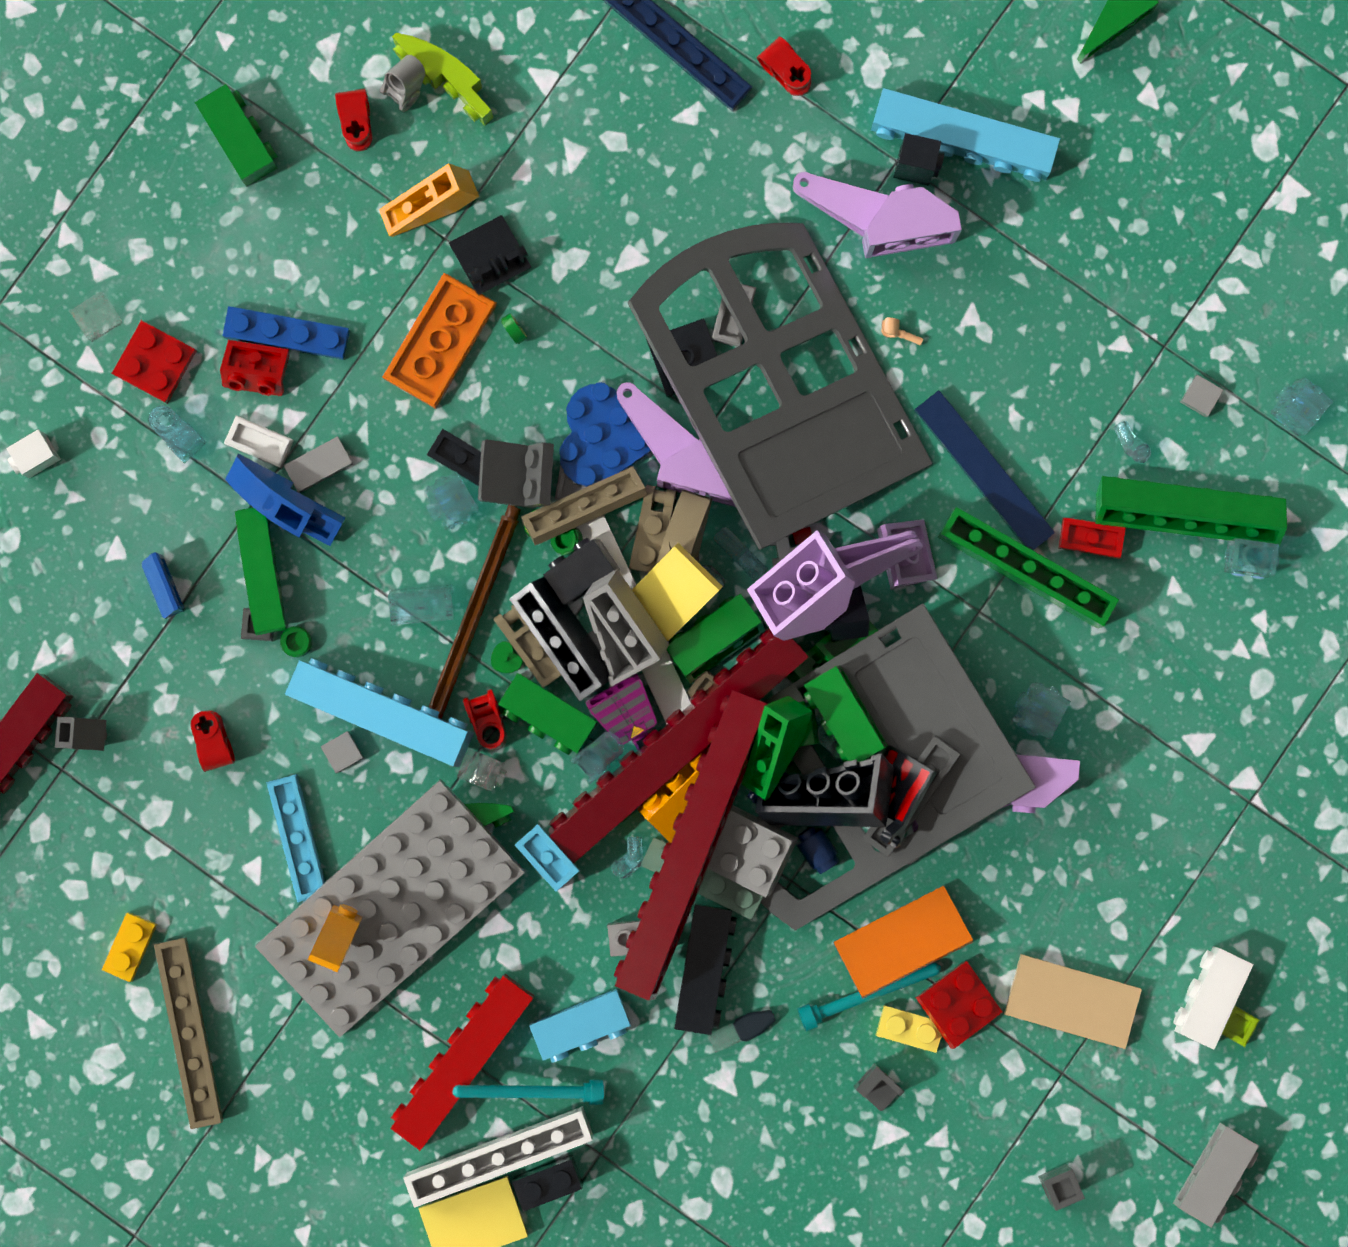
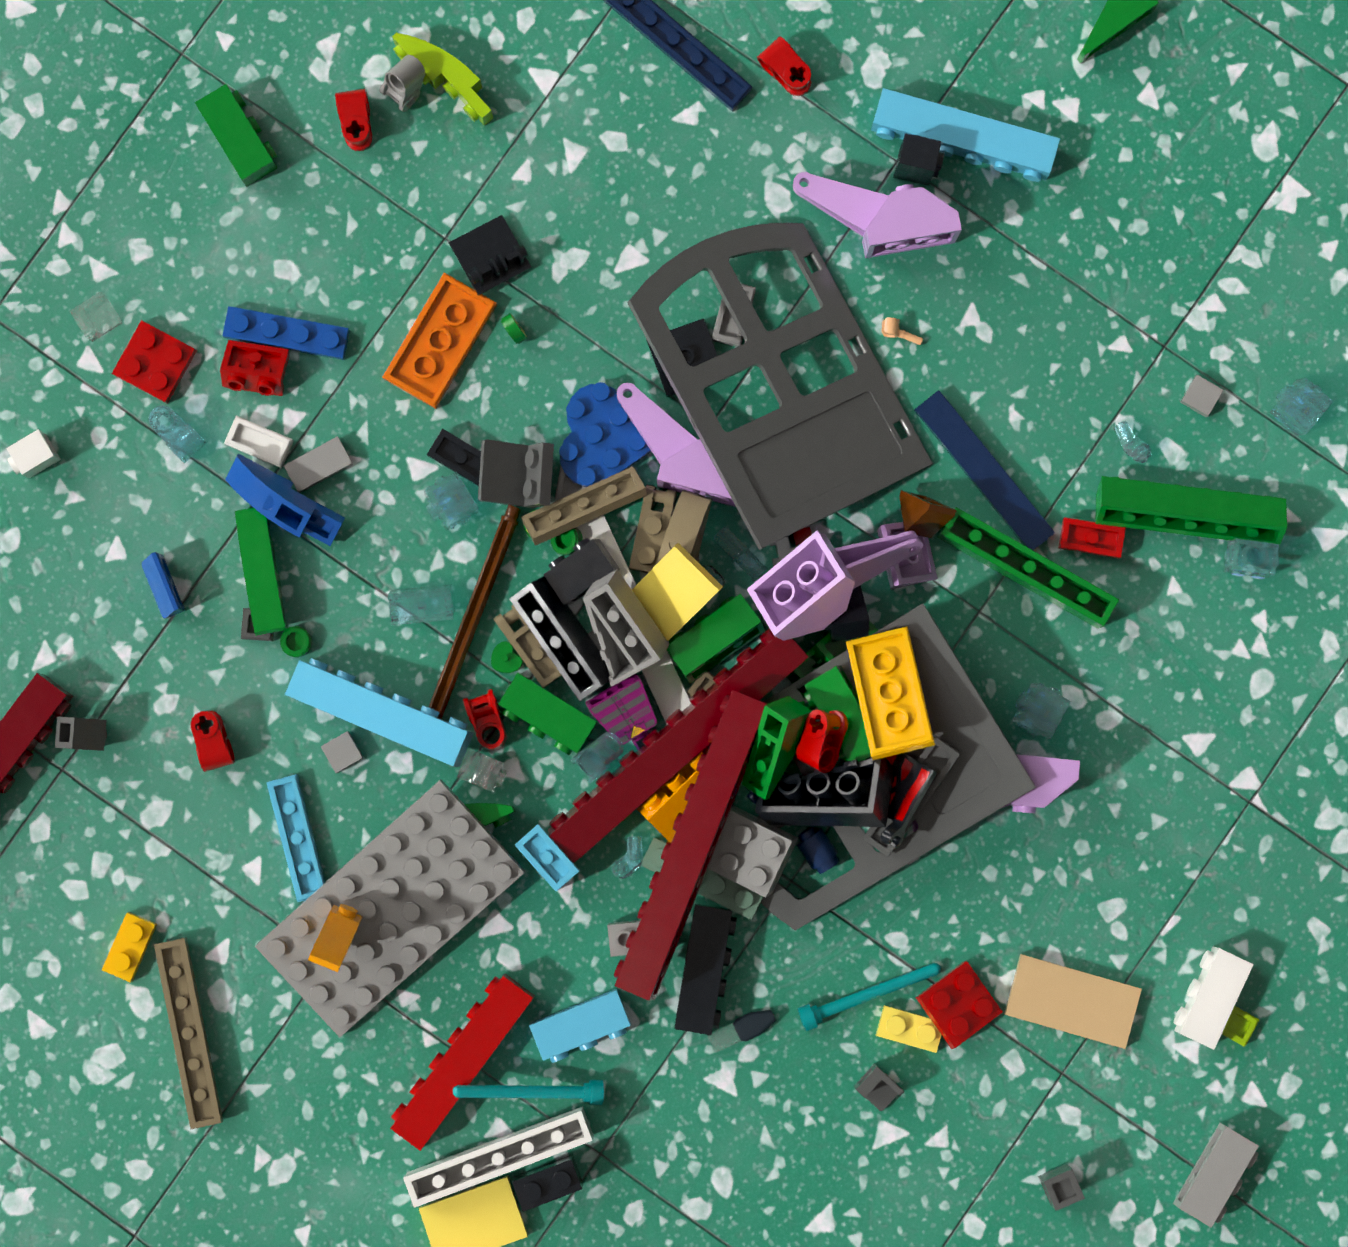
light orange slope [379,163,479,237] -> none
orange tile [833,886,973,999] -> none
none -> red piece [796,709,848,773]
none -> yellow tile [846,626,935,760]
none -> reddish brown slope [899,490,956,538]

